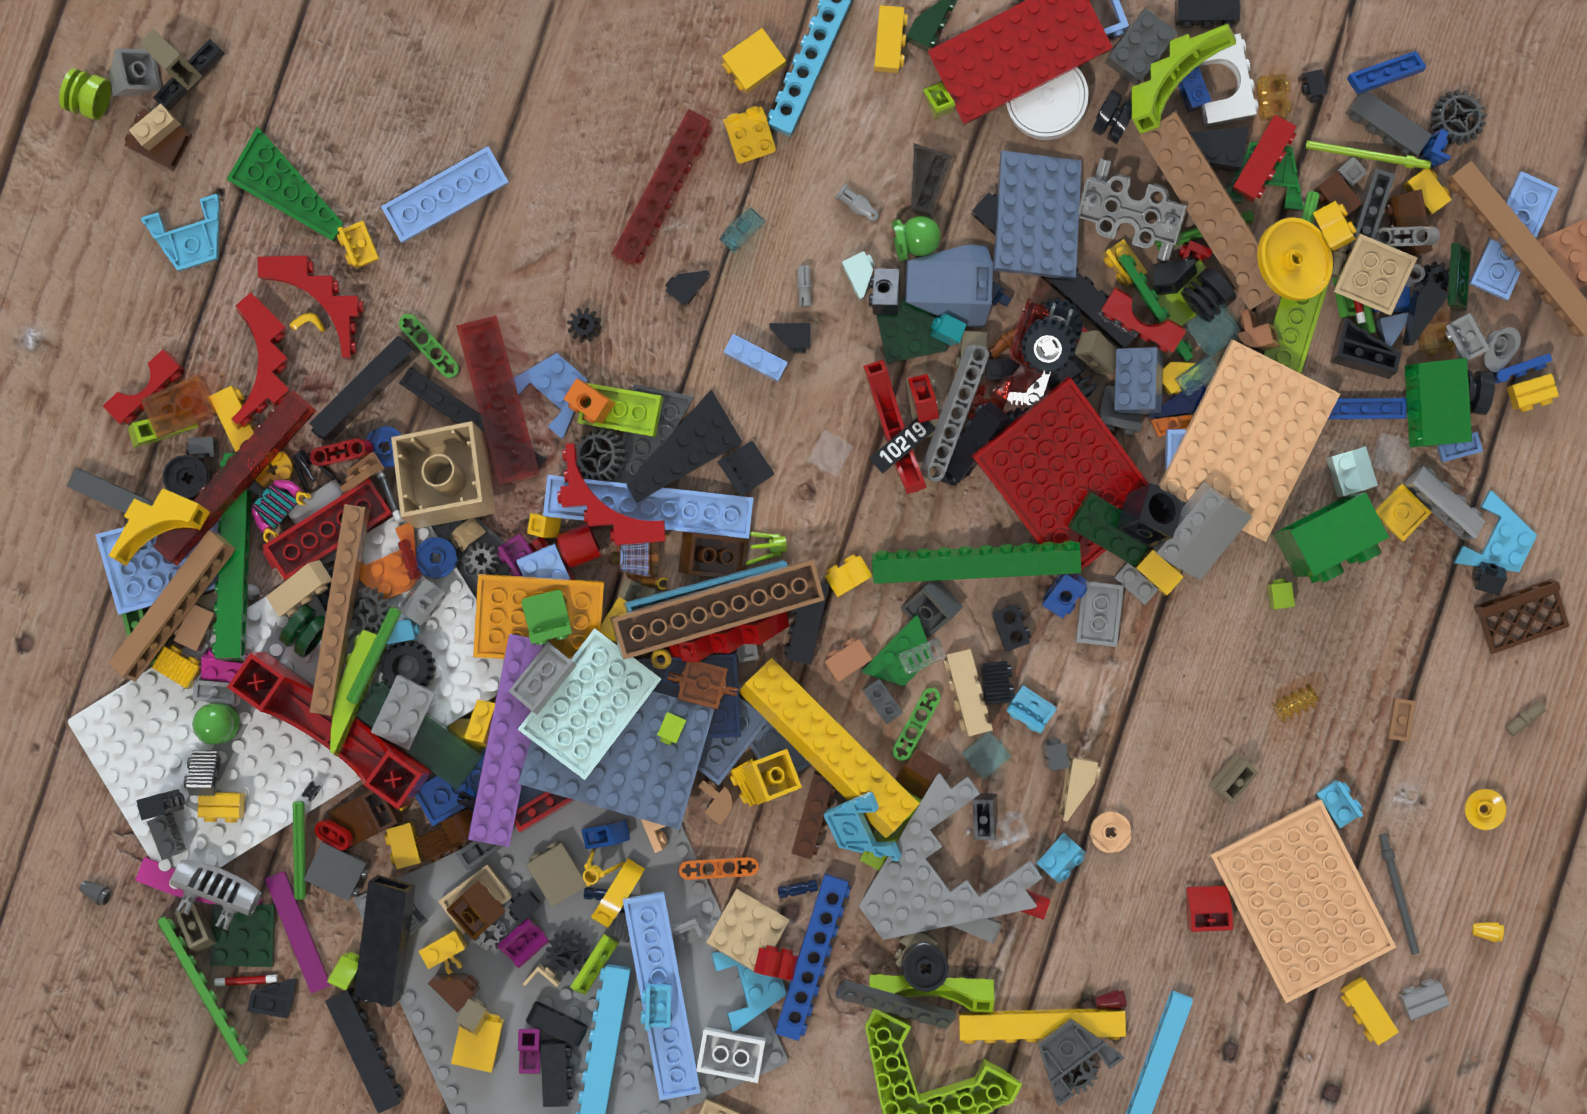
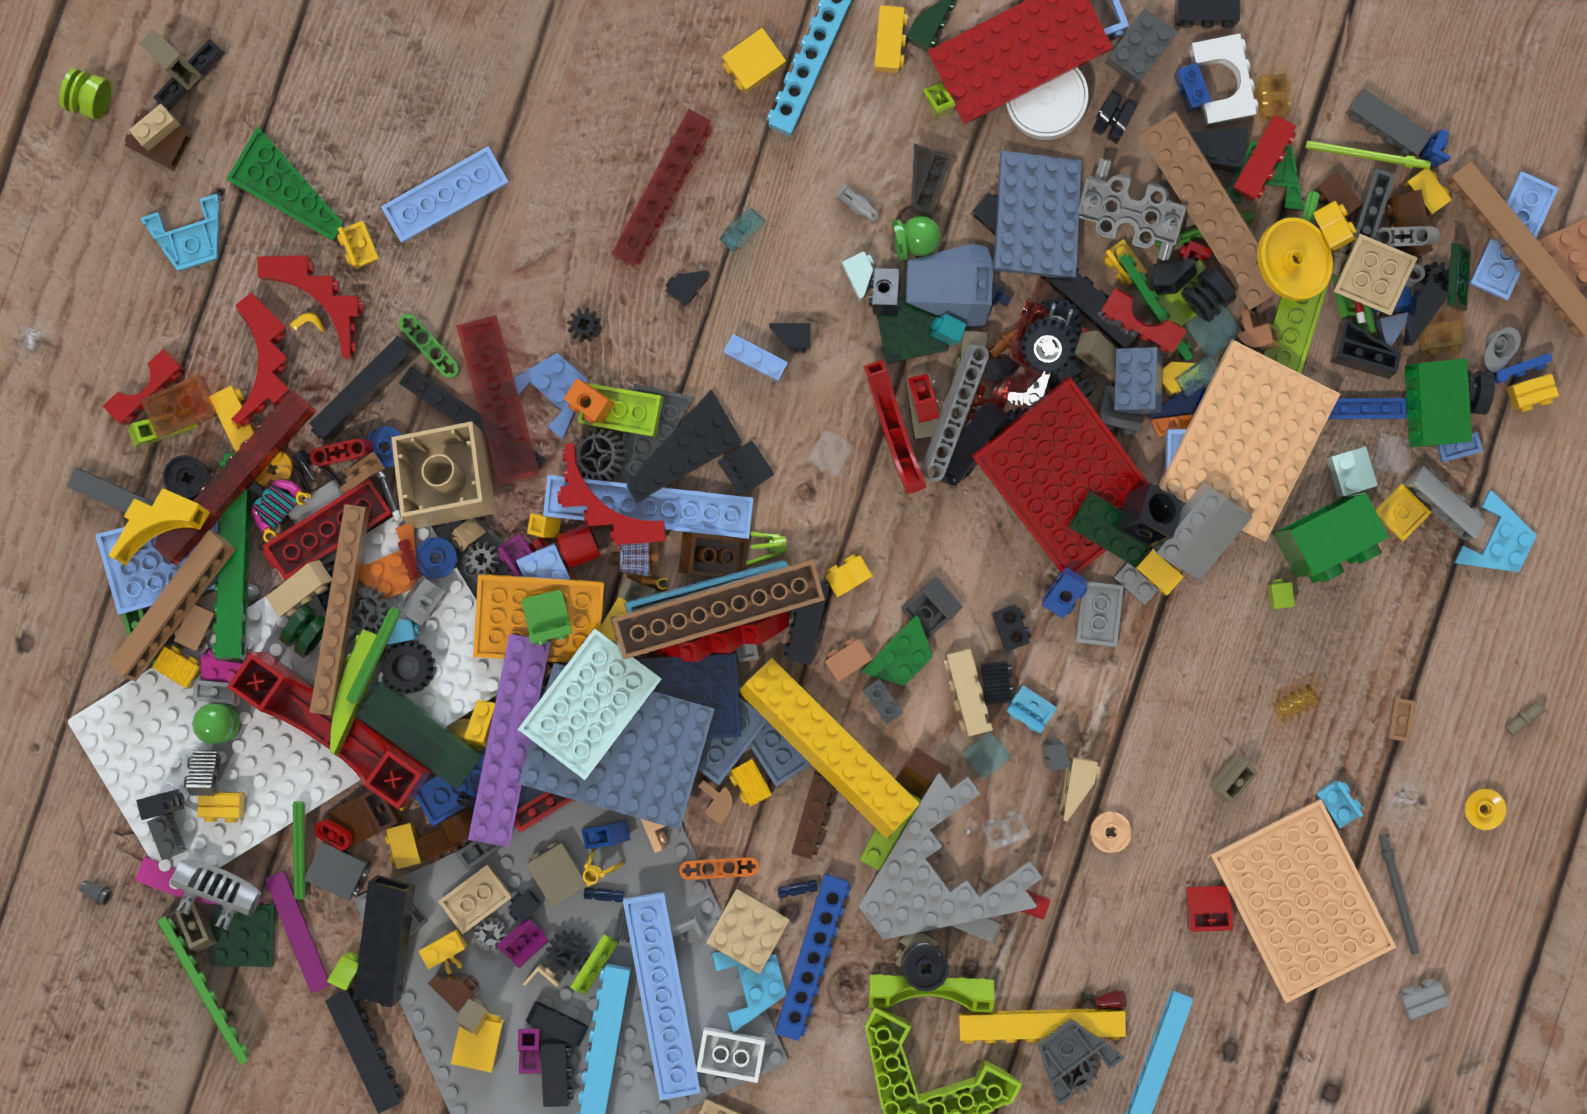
light grey slope [109,49,162,97] -> none
dark grey brick [186,436,219,459] -> none
red bar [214,974,278,987] -> none
black wing [247,978,298,1019] -> none
black bush [302,781,321,802] -> none
light grey plate [371,675,436,750] -> none
reddish brown slope [446,881,506,941] -> none
light grey plate [509,642,577,715] -> none
yellow arch [591,858,645,928] -> none
medium azure bracket [641,984,672,1031] -> none
yellow plate [651,649,671,669] -> none
lime brick [657,712,686,746] -> none
dark orange plate [667,662,738,709] -> none
yellow bracket [723,106,776,164] -> none
yellow brick [742,749,802,805] -> none
red brick [754,945,798,981] -> none
light grey axle [796,265,813,307] -> none
medium azure wing [823,792,902,861] -> none
dark grey plate [836,980,956,1029] -> none
black sticker [869,418,935,474] -> none
green brick [872,541,1081,584] -> none
bright green beam [892,688,940,761] -> none
clear slope [898,638,946,674] -> none
black slope [972,793,998,840] -> none
medium azure bracket [1037,833,1086,883] -> none
lime arch [1132,24,1236,134] -> none
black brick [1298,69,1328,103] -> none
light grey plate [1337,157,1368,187] -> none
yellow brick [1340,976,1399,1046] -> none
blue plate [1347,51,1427,95] -> none
dark grey gear [1430,89,1487,146] -> none
light grey bracket [1445,312,1491,361] -> none
black brick [1472,562,1507,596] -> none
yellow cone [1472,922,1504,943] -> none
reddish brown fence [1474,579,1569,654] -> none

